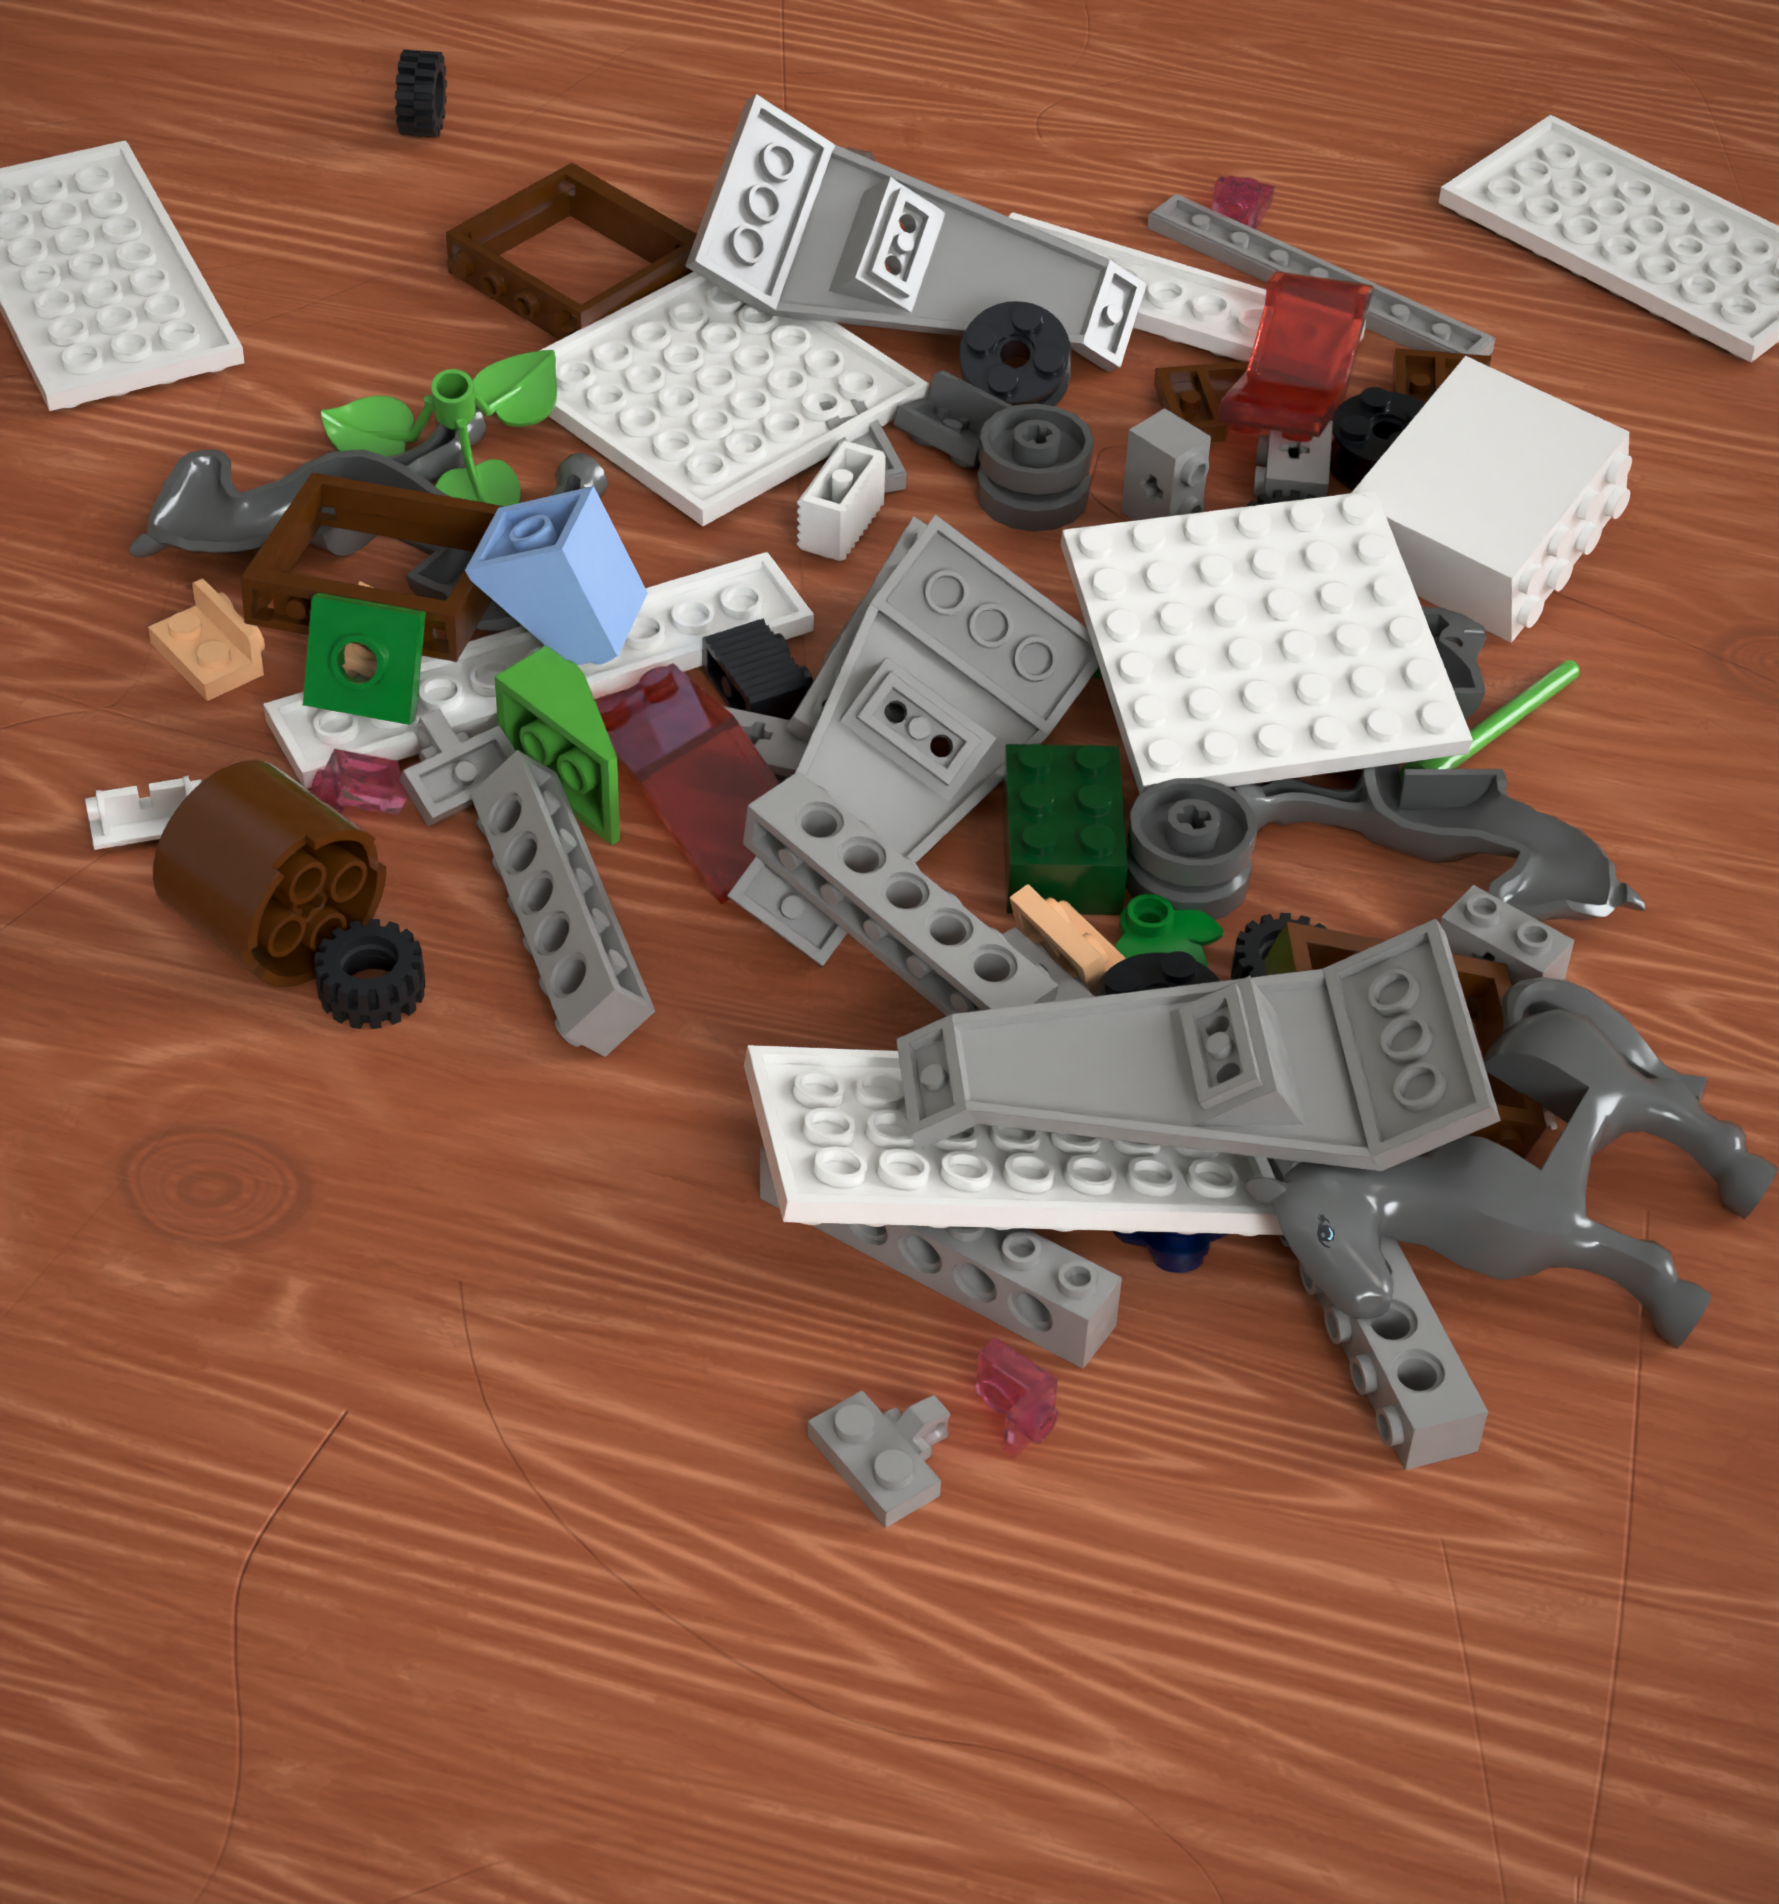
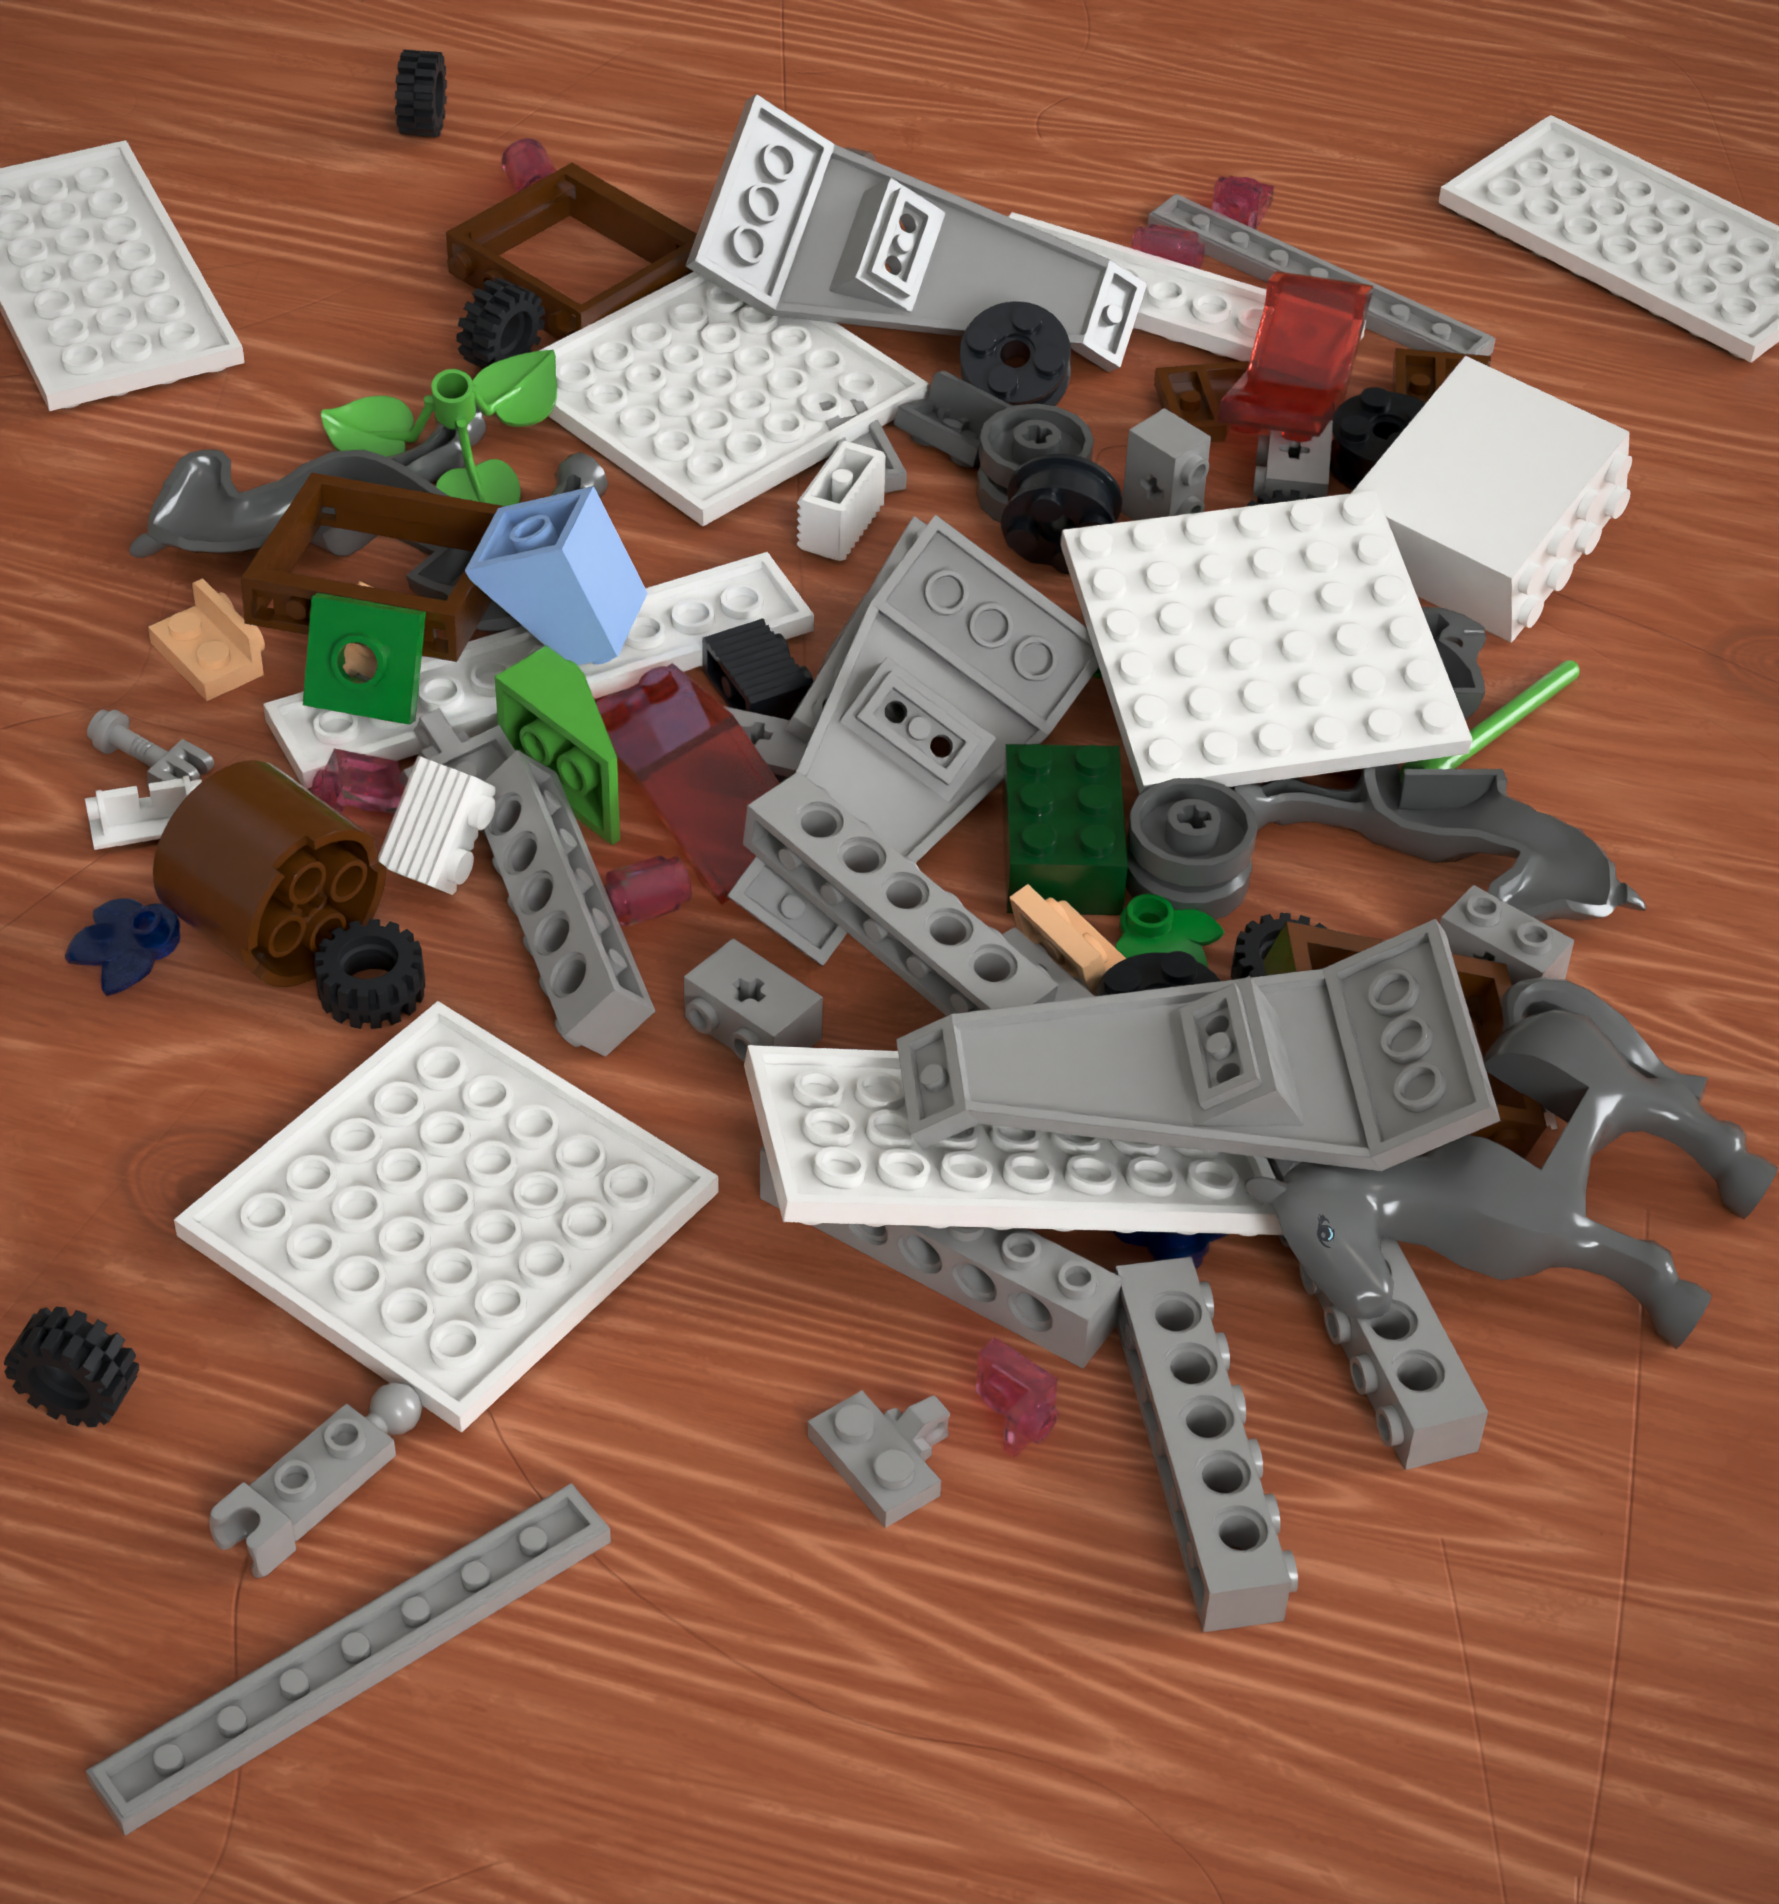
none -> black tyre [4,1306,139,1427]
none -> clear blue plate [65,898,181,996]
none -> light grey tile [86,1483,611,1836]
none -> light grey hinge [87,709,214,787]
none -> white plate [174,1001,719,1433]
none -> light grey plate [209,1383,422,1578]
none -> white brick [378,756,495,895]
none -> black tyre [457,278,545,369]
none -> clear pink brick [501,138,557,193]
none -> clear pink brick [603,855,692,927]
none -> light grey brick [684,938,823,1062]
none -> black wheel [1001,454,1123,574]
none -> light grey brick [1115,1257,1298,1632]
none -> clear pink brick [1131,223,1205,269]

